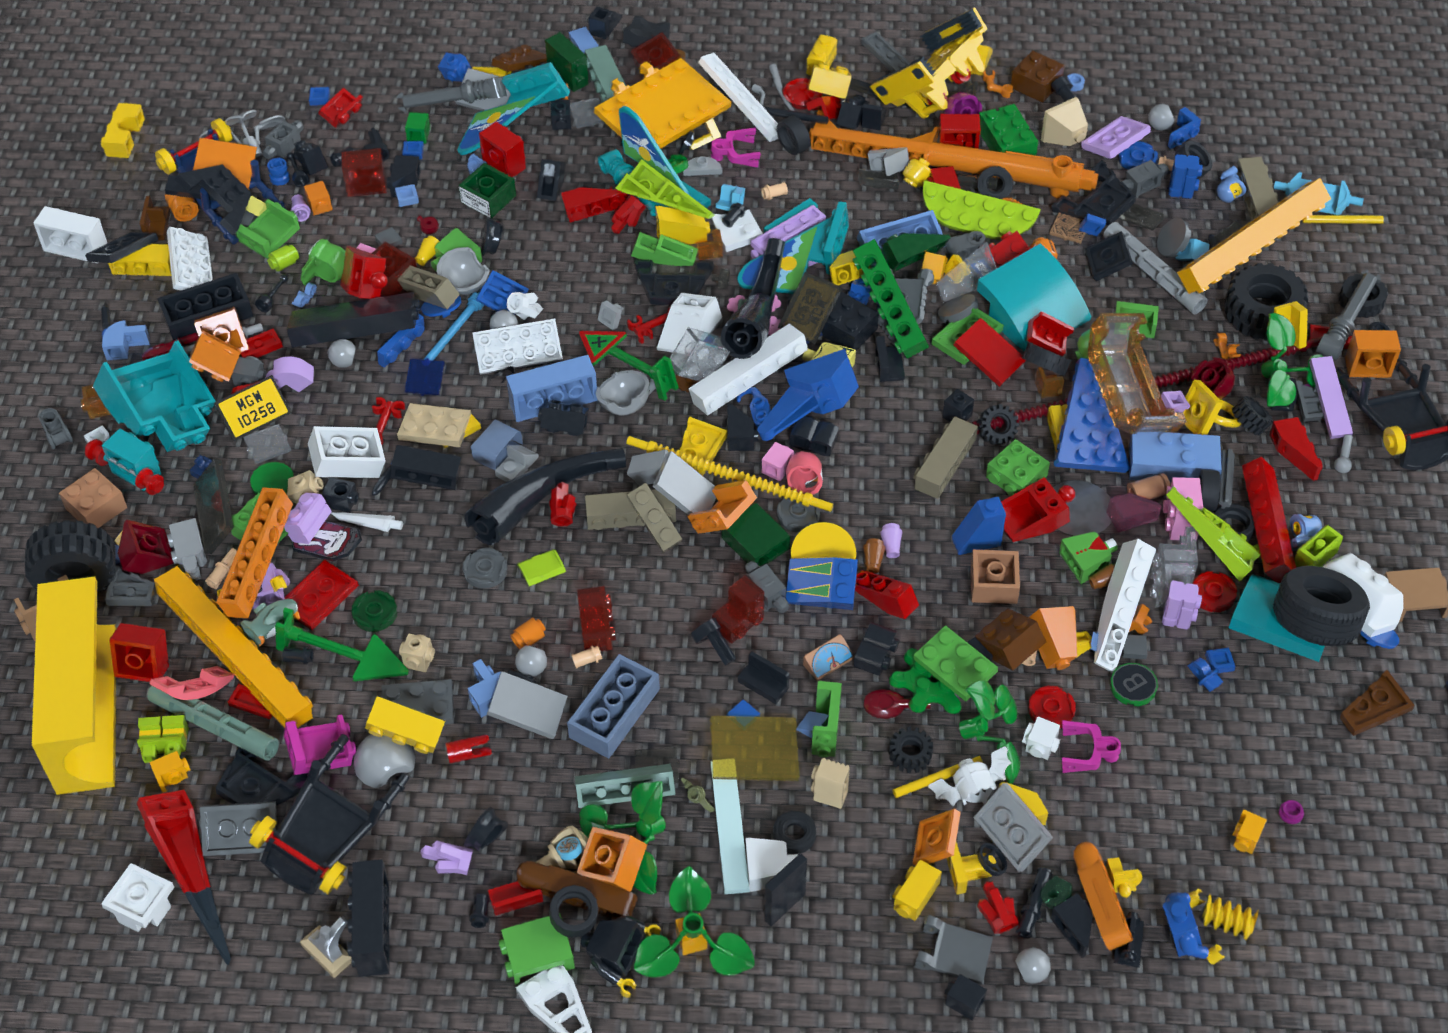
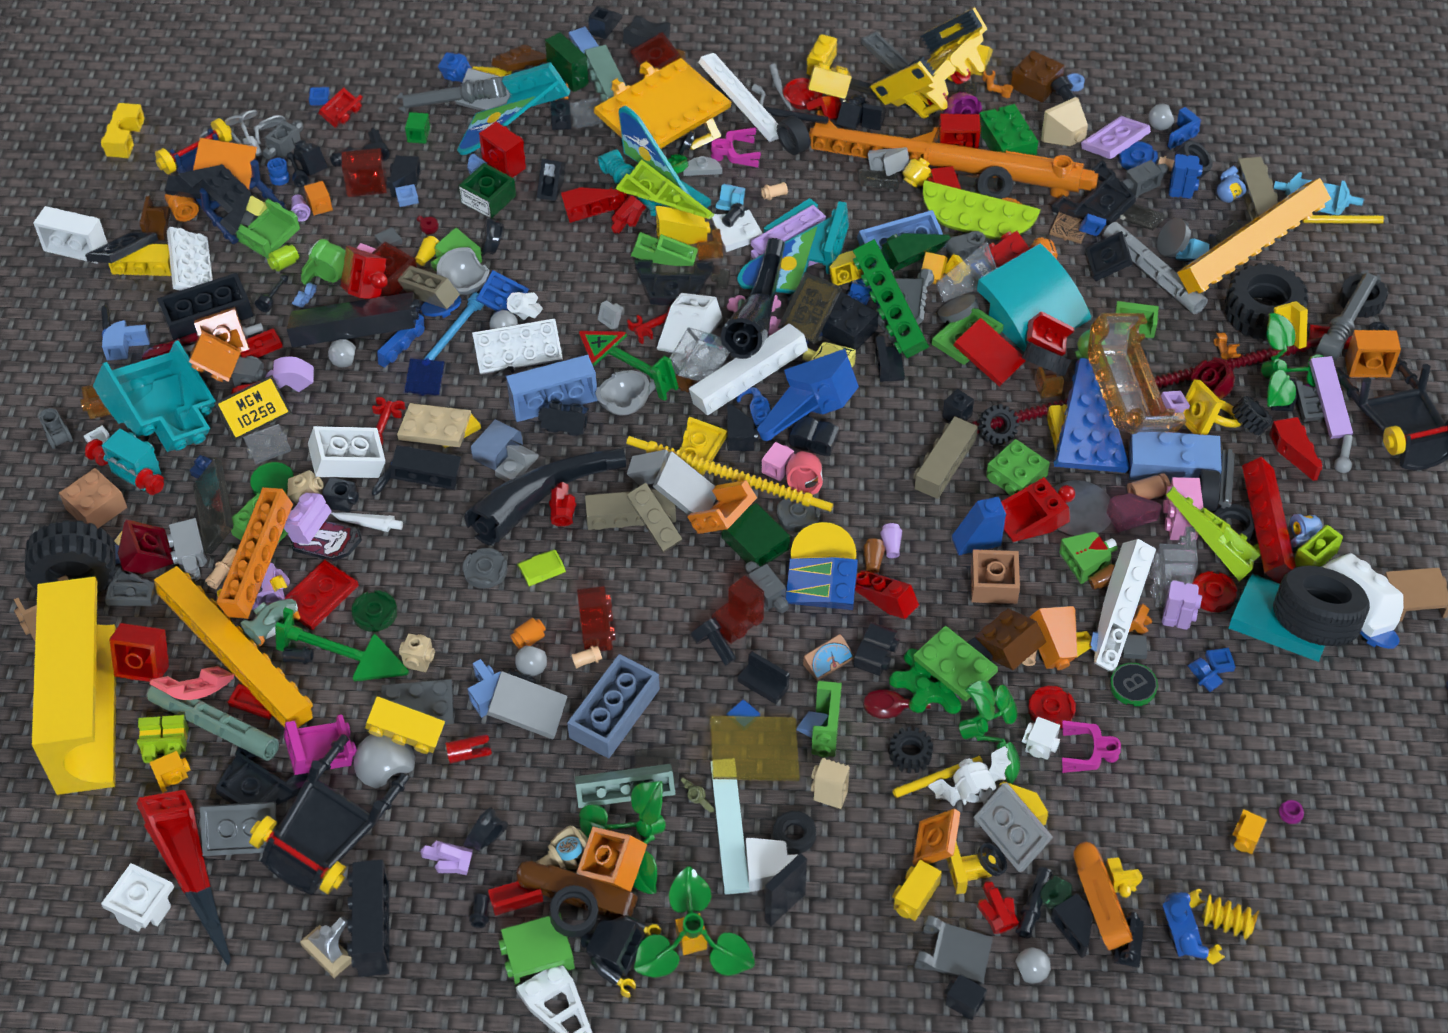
blue tile [402,141,424,160] -> none
reddish brown wing [1340,670,1415,736] -> none

